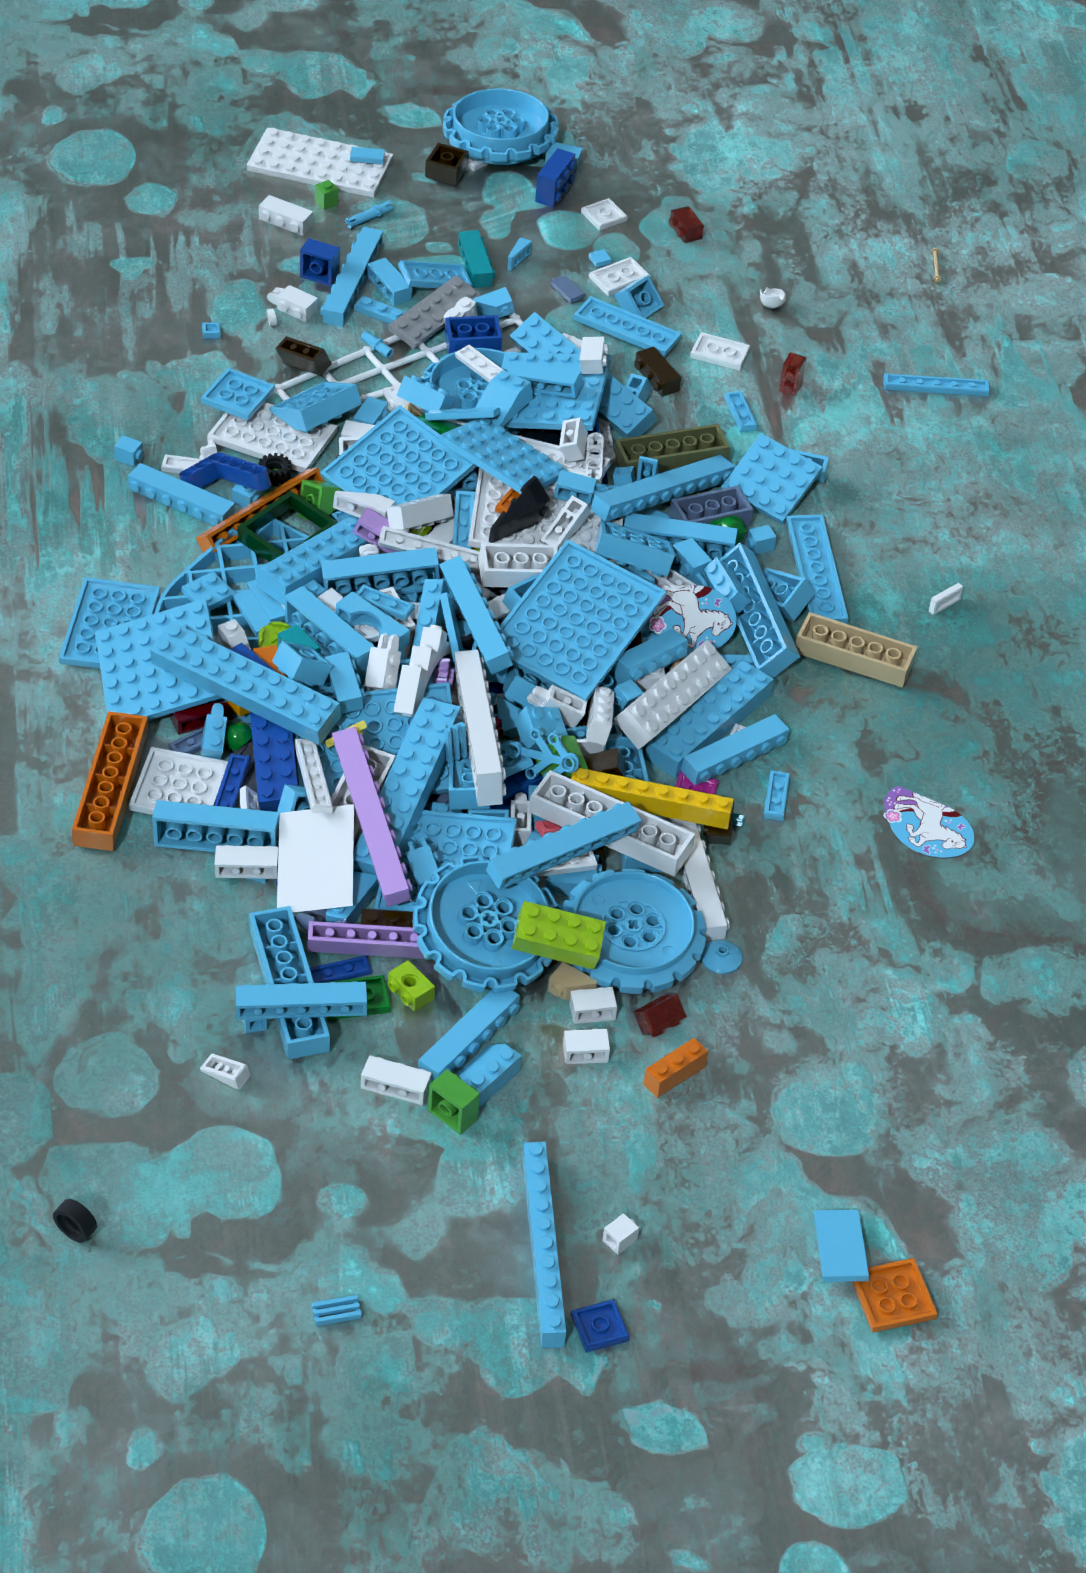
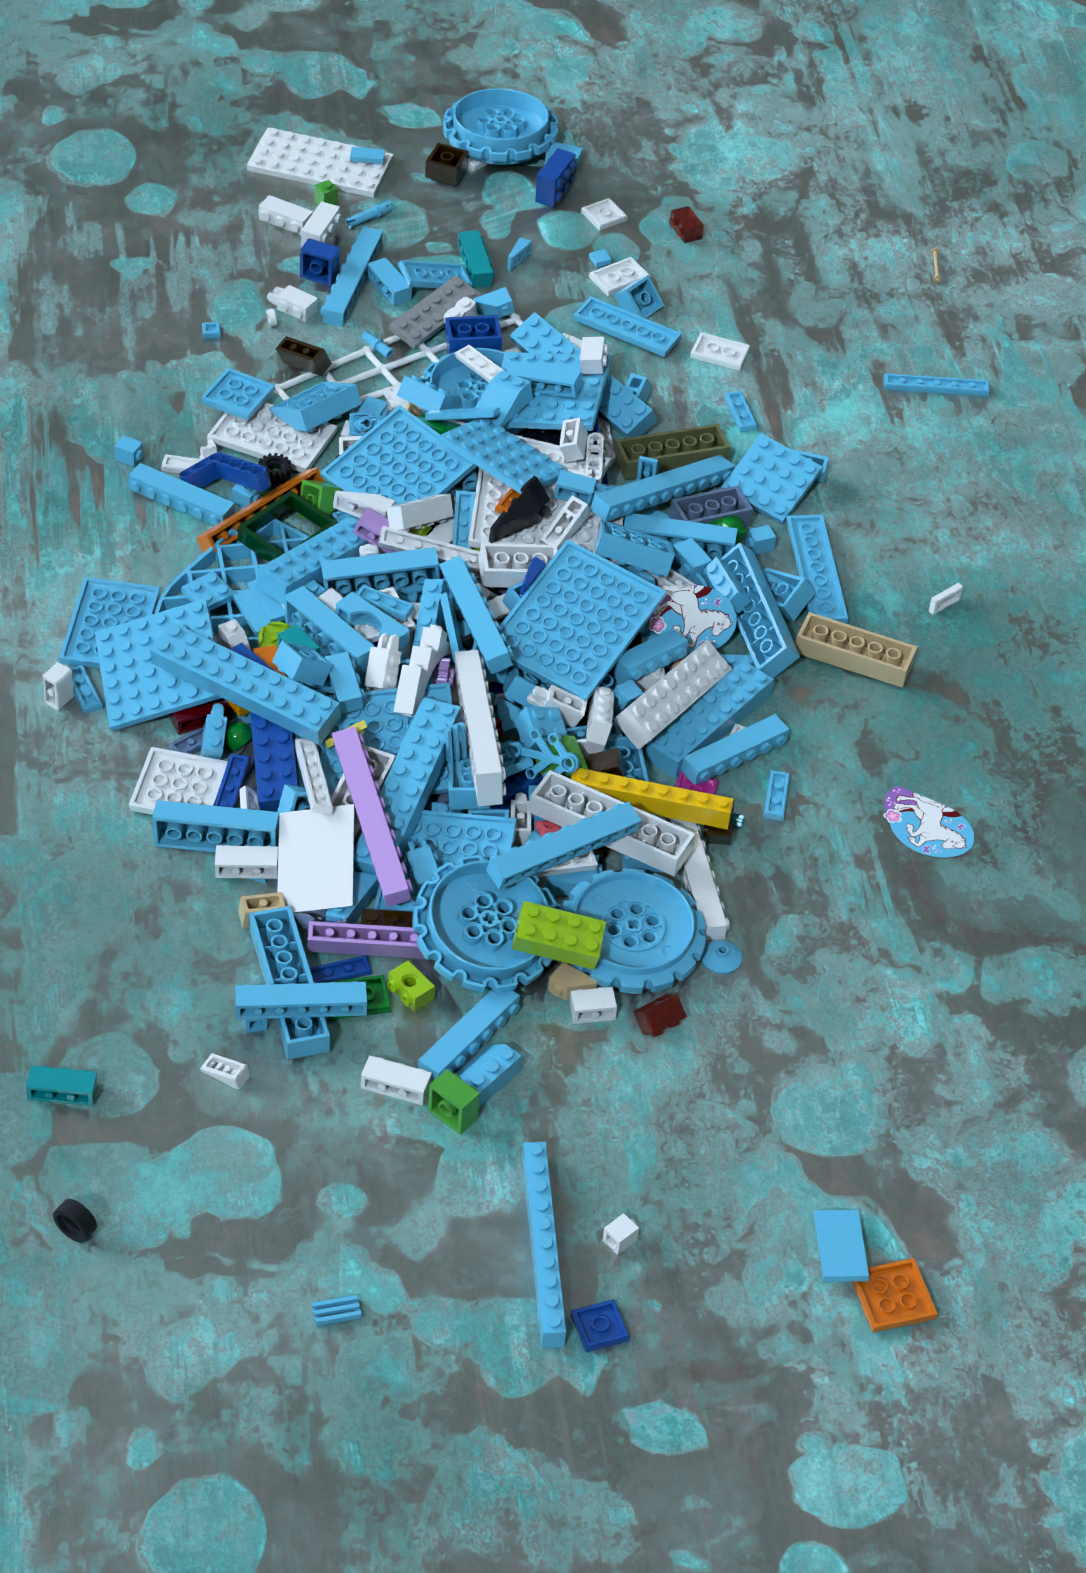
orange brick [72,711,148,851] -> none
medium azure plate [354,296,405,324] -> none
sand blue tile [550,275,585,304] -> none
white brick [563,1029,610,1064] -> none
medium azure brick [613,466,636,486] -> none
dark brown brick [634,346,681,397] -> none
orange brick [643,1038,708,1098] -> none
white hair [760,287,786,309] -> none
clear red brick [779,352,807,396] -> none
none -> teal brick [26,1066,98,1106]
none -> white brick [43,662,74,710]
none -> medium azure tile [70,665,103,714]
none -> tan slope [238,892,286,928]
none -> white brick [301,202,342,248]
none -> medium azure connector [349,412,384,436]
none -> blue slope [519,556,546,598]

